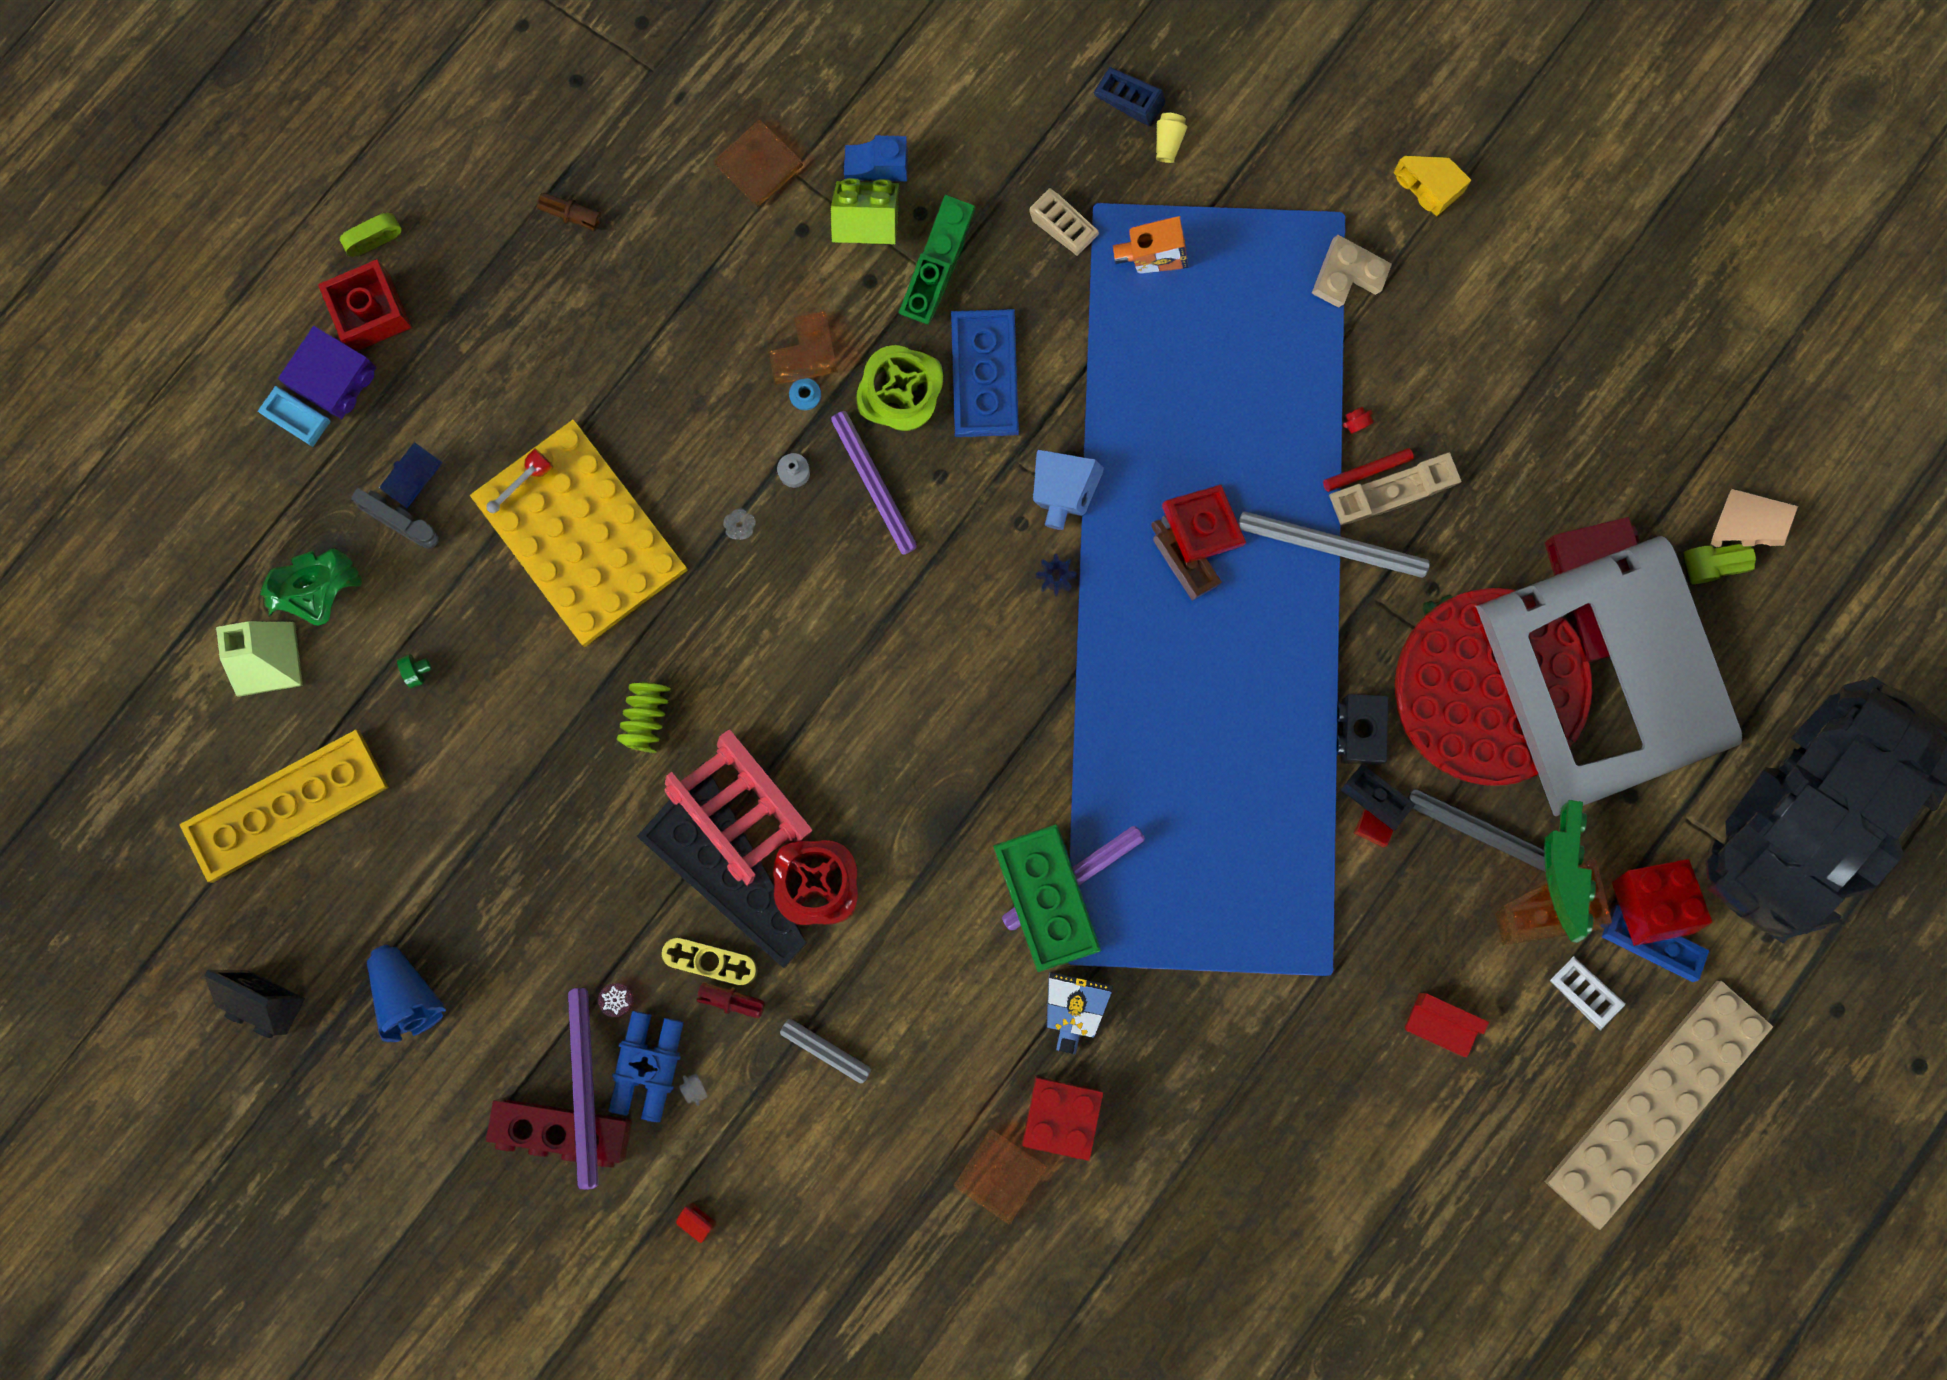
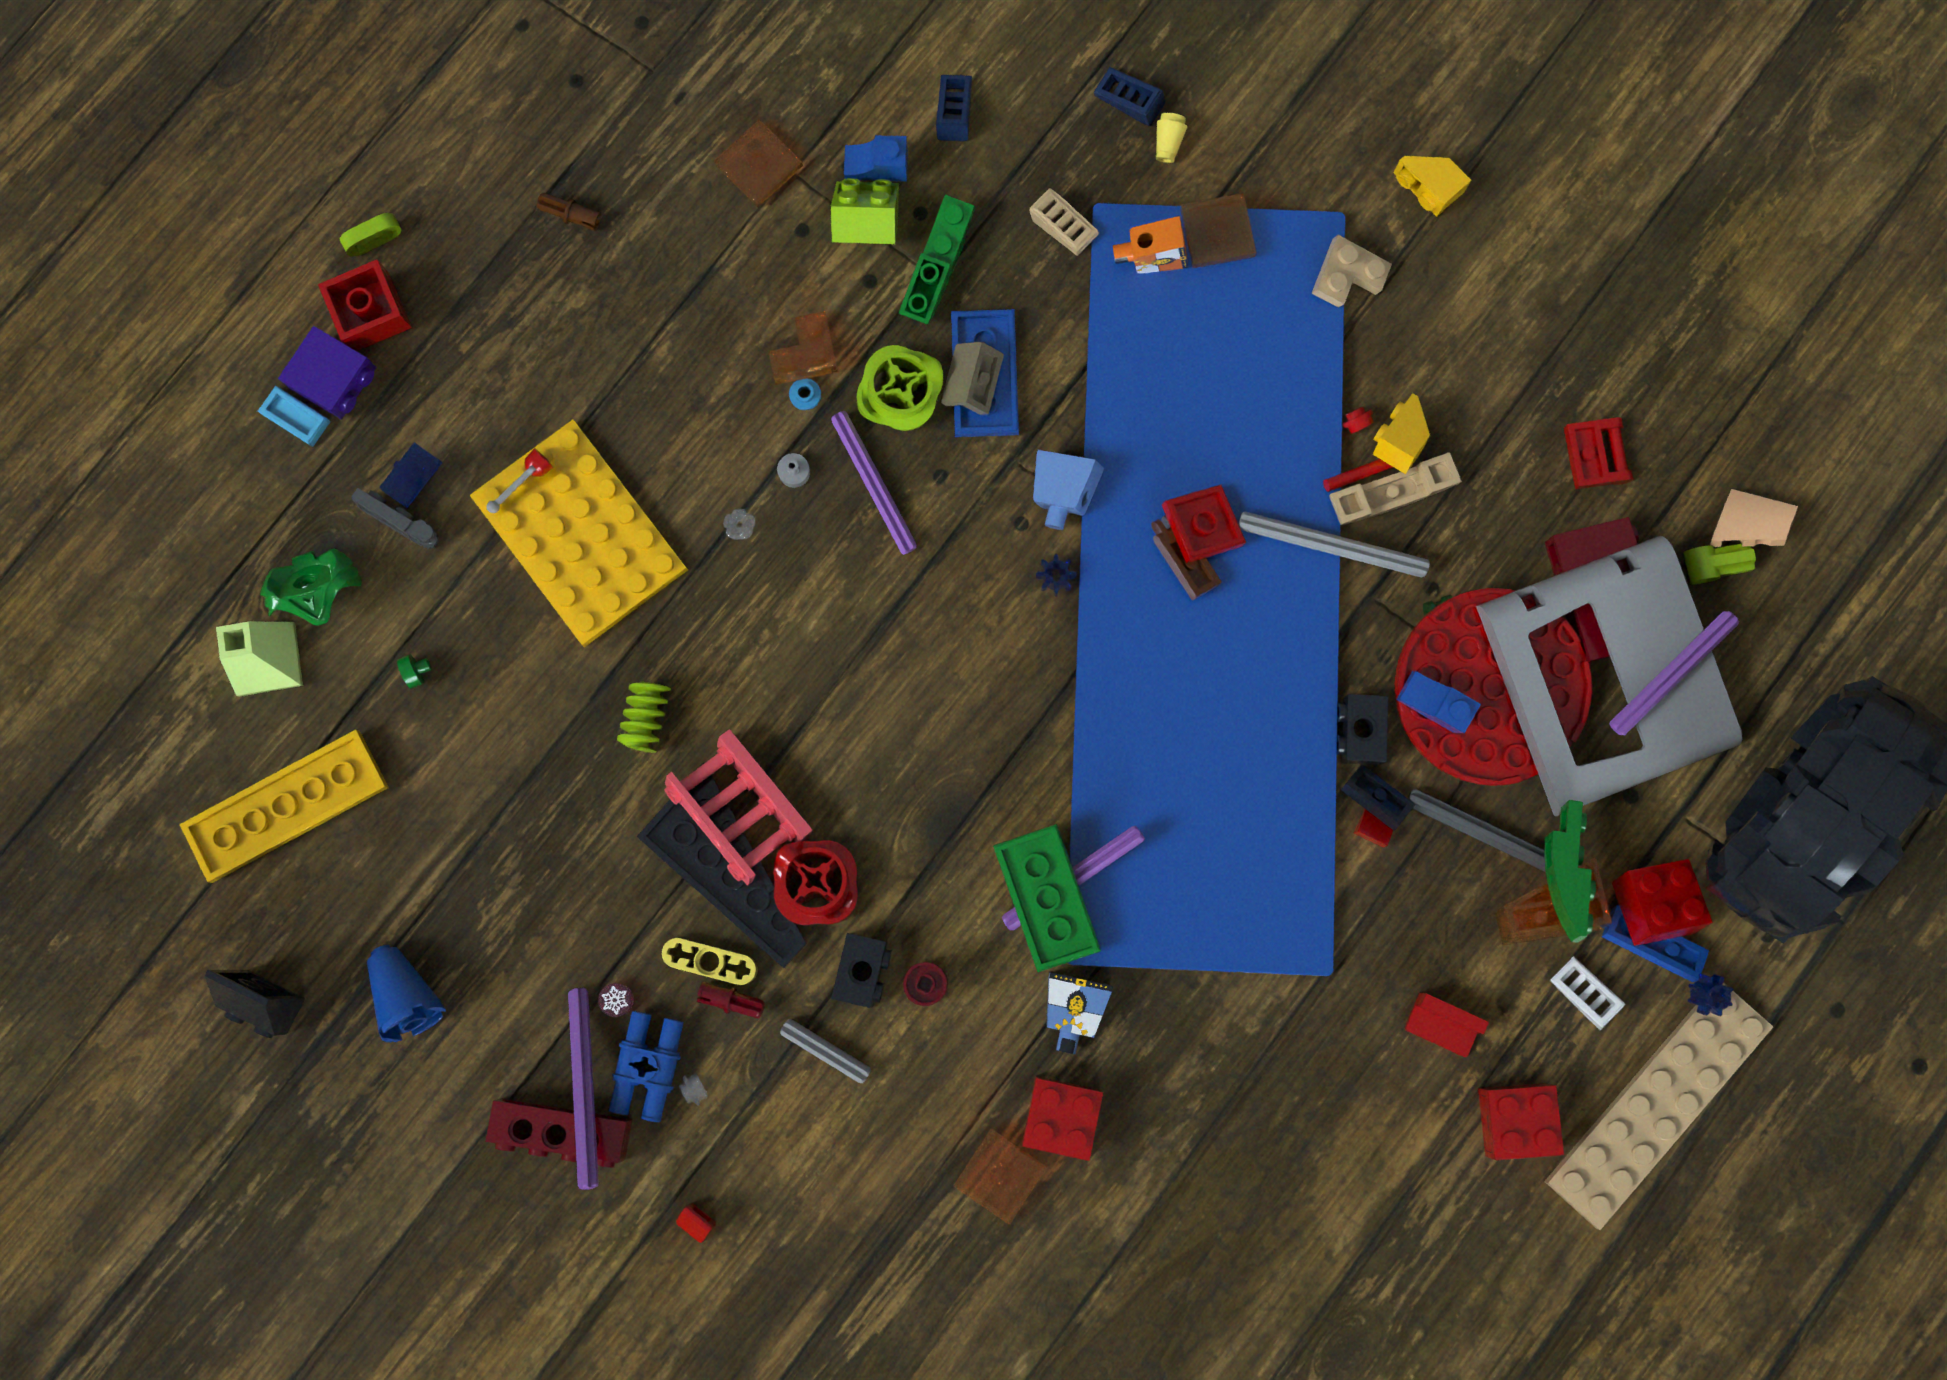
none -> black brick [831,933,892,1008]
none -> dark red wheel [903,962,948,1006]
none -> dark blue slope [936,75,972,141]
none -> dark tan panel [941,342,1004,415]
none -> clear orange plate [1180,193,1257,268]
none -> yellow slope [1373,393,1430,474]
none -> blue arch [1396,671,1481,733]
none -> red brick [1478,1083,1564,1160]
none -> red plate [1564,417,1634,489]
none -> medium lavender axle [1609,611,1739,735]
none -> clear blue gear [1688,974,1734,1016]

